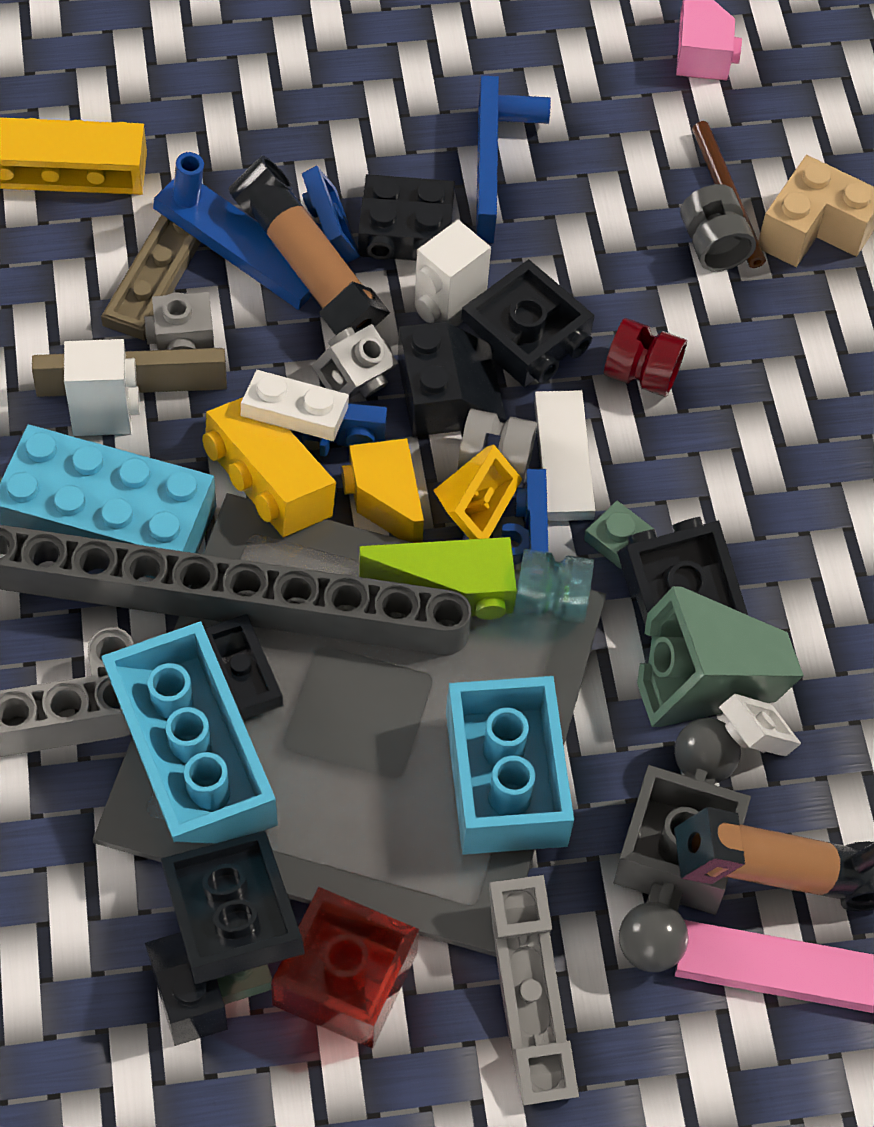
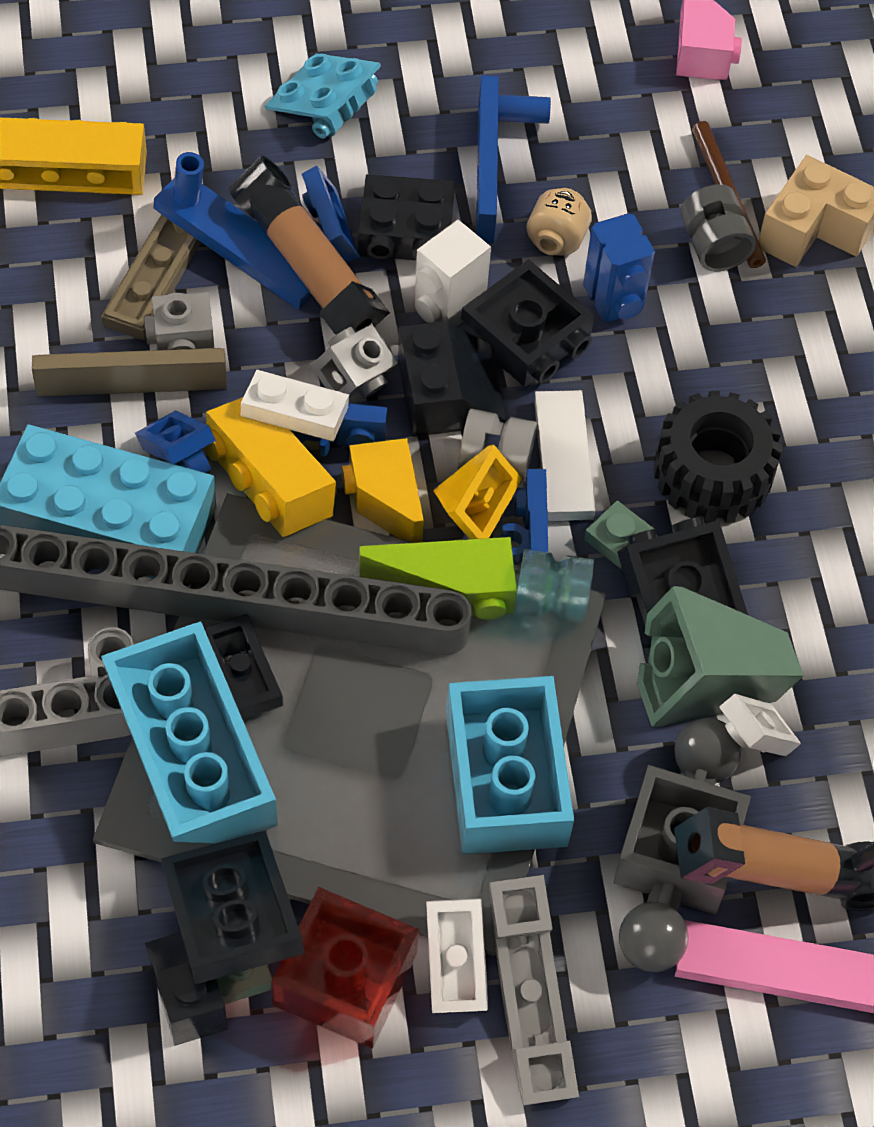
white brick [64,339,140,436] -> none
dark red wheel [604,318,687,397] -> none
none -> blue plate [135,410,216,473]
none -> medium azure hinge [264,53,381,139]
none -> white plate [426,898,488,1013]
none -> tan head [526,188,592,256]
none -> blue brick [583,213,655,322]
none -> black tyre [653,391,782,523]

